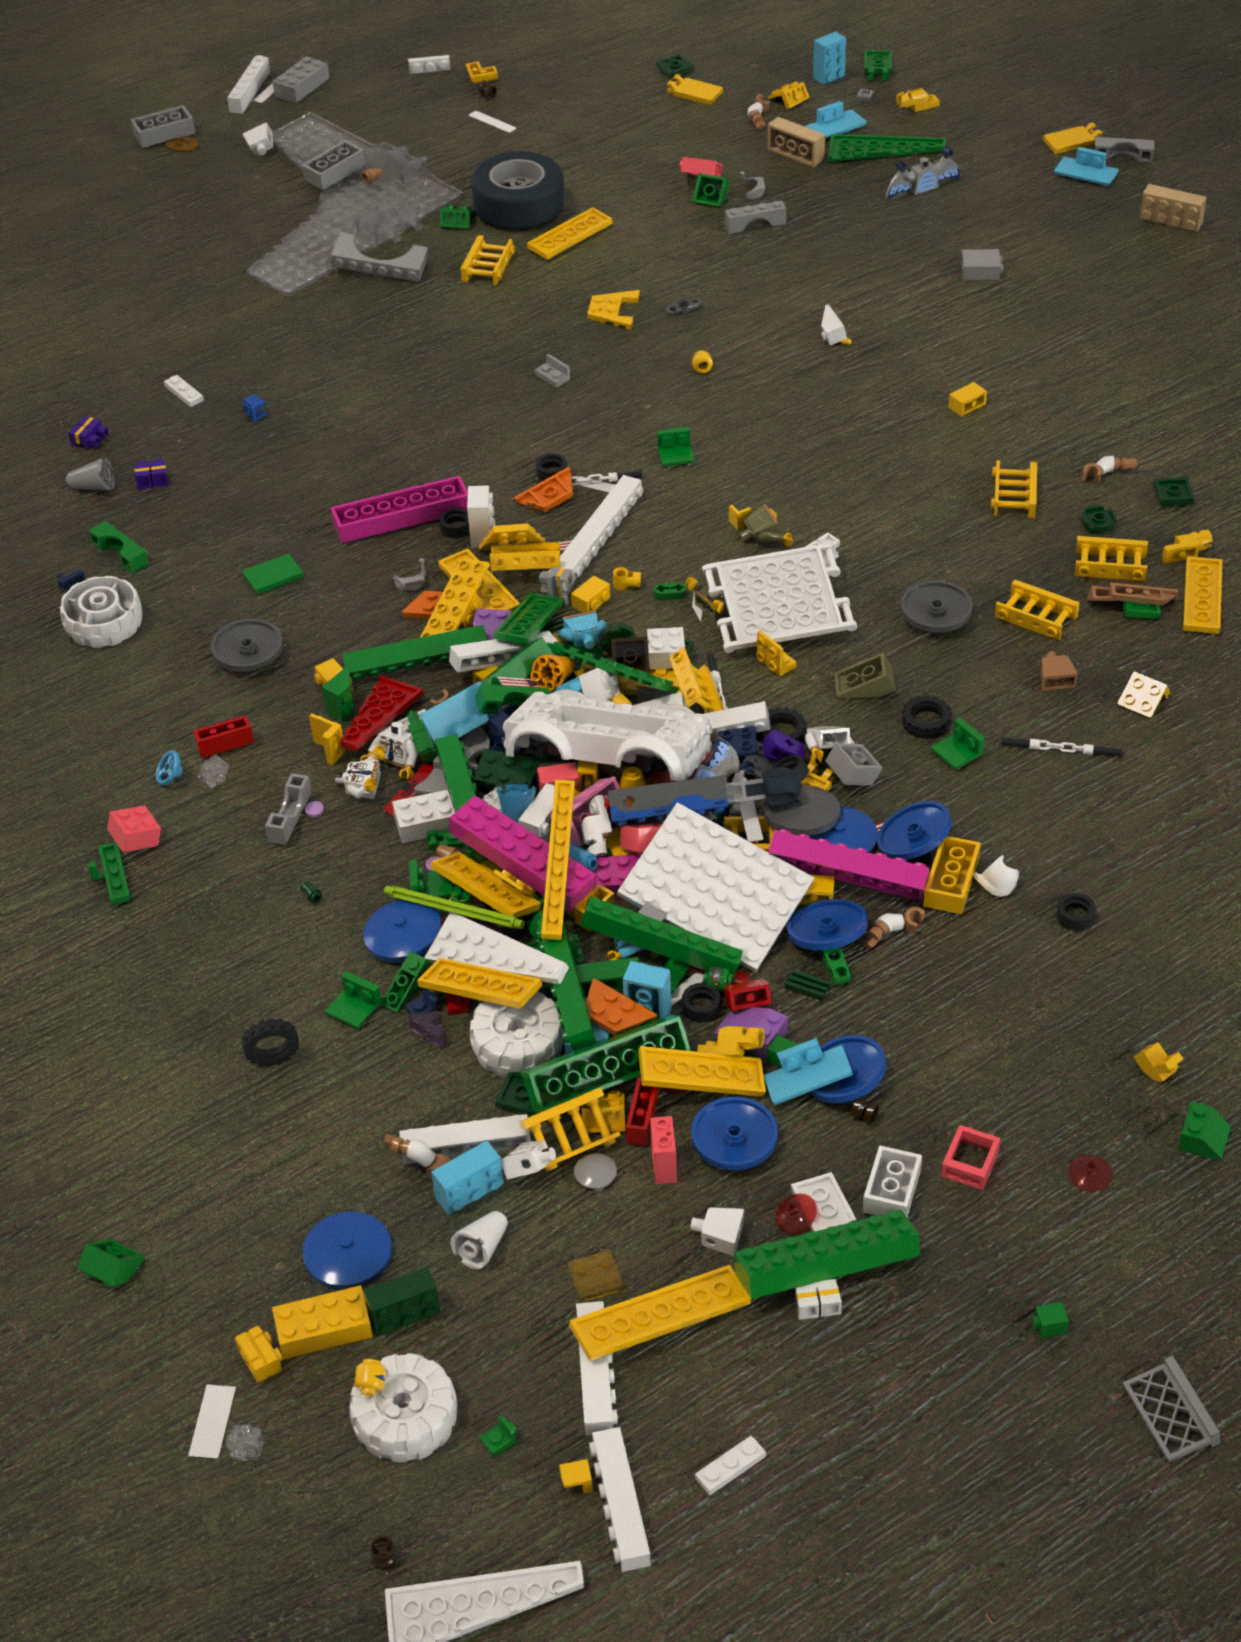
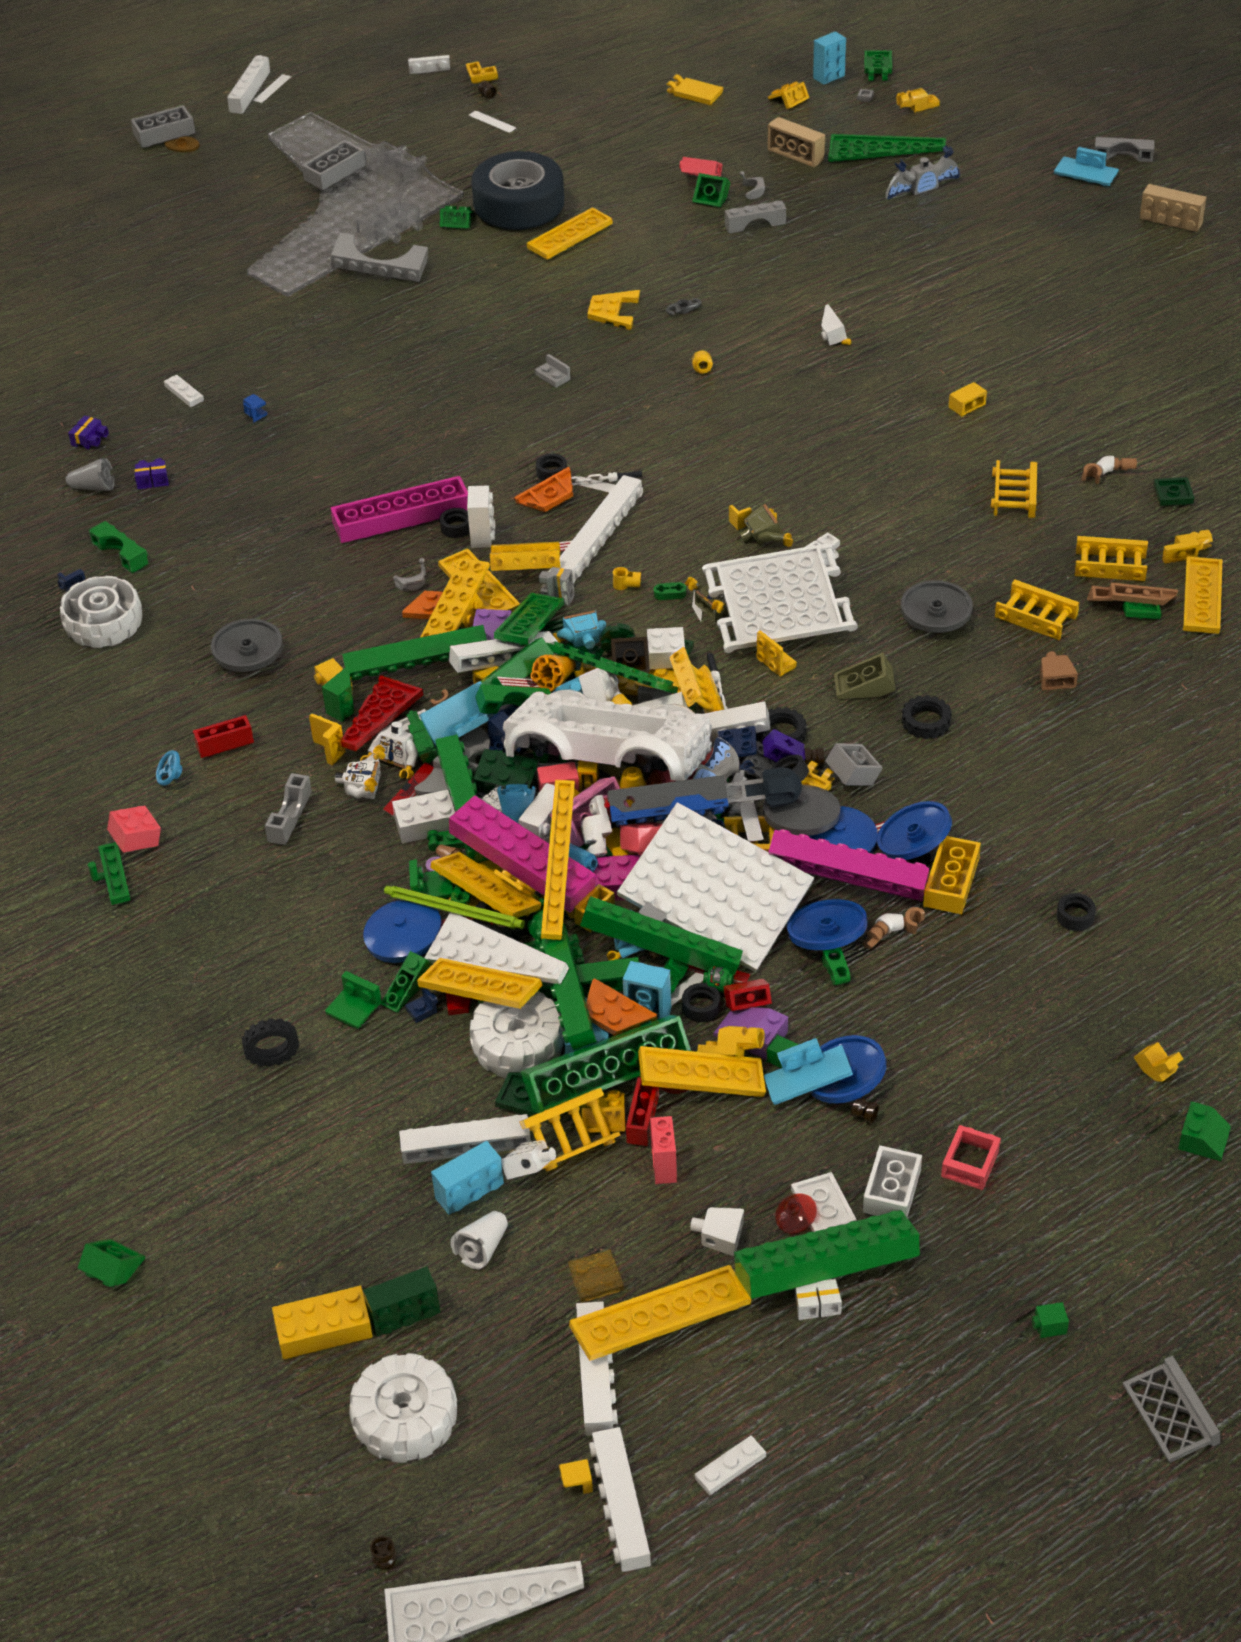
white sticker [188,1385,236,1458] -> none
clear brick [197,754,230,788] -> none
clear brick [226,1424,264,1461] -> none
yellow brick [235,1326,283,1382] -> none
green tile [242,554,304,595] -> none
white torso [243,122,273,155] -> none
light grey brick [272,57,329,103] -> none
dark green pin [300,881,322,903] -> none
blue dish [303,1212,392,1290] -> none
lavender piece [305,801,324,817] -> none
yellow head [354,1359,386,1396] -> none
medium nougat cone [361,168,383,184] -> none
piece [384,1134,452,1178] -> none
slope [409,1011,447,1049] -> none
yellow fence [461,235,515,285] -> none
yellow wing [479,523,546,551] -> none
green bracket [480,1415,517,1458] -> none
yellow brick [571,576,611,613] -> none
light grey dish [574,1153,617,1192] -> none
dark green plate [656,54,694,78] -> none
green bracket [657,427,695,466] -> none
blue dish [691,1097,778,1170] -> none
medium nougat piece [747,94,770,129] -> none
dark green tile [785,970,830,1001] -> none
yellow brick [799,875,835,905] -> none
medium azure bracket [805,101,867,140] -> none
white torso [805,726,855,763] -> none
green bracket [931,718,985,770] -> none
light grey brick [961,249,1003,280] -> none
white piece [973,855,1019,897] -> none
piece [1001,737,1122,756] -> none
yellow tile [1043,123,1103,154] -> none
clear red dish [1068,1155,1113,1192] -> none
dark green plate [1081,505,1116,534] -> none
bracket [1118,672,1170,718] -> none

